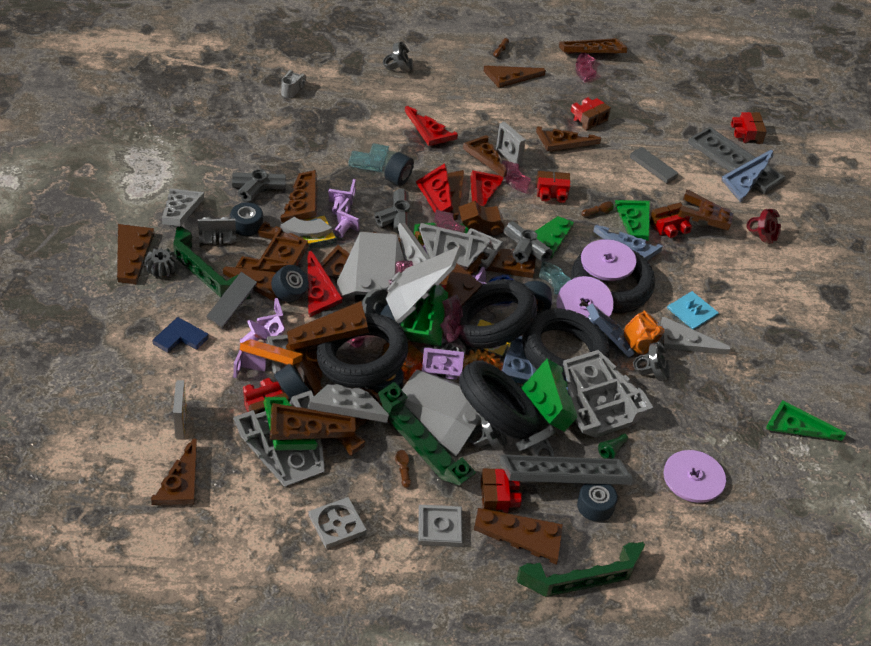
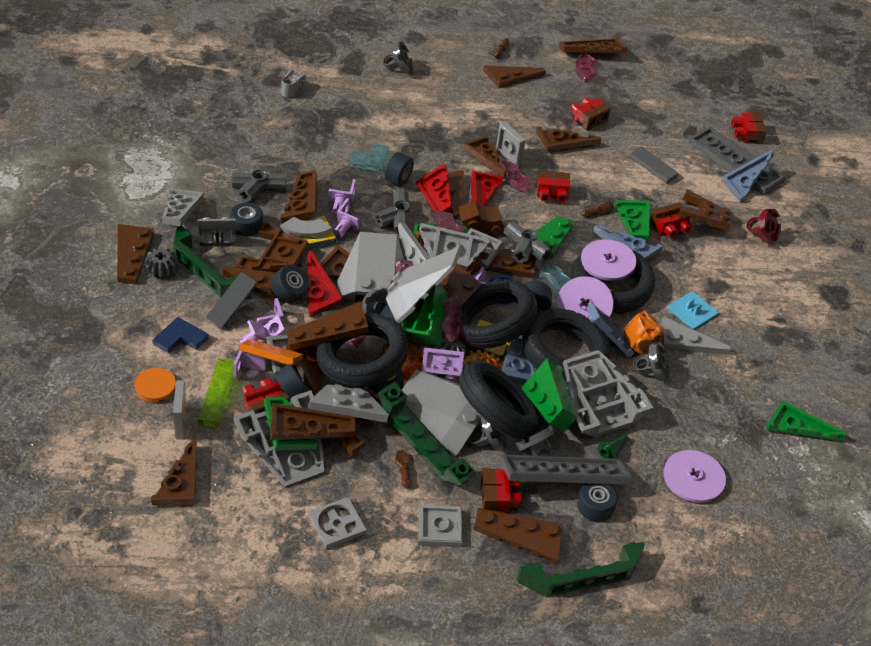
red wing [405,106,458,146] -> none
none -> orange tile [135,368,176,403]
none -> clear neon green tile [198,358,234,427]

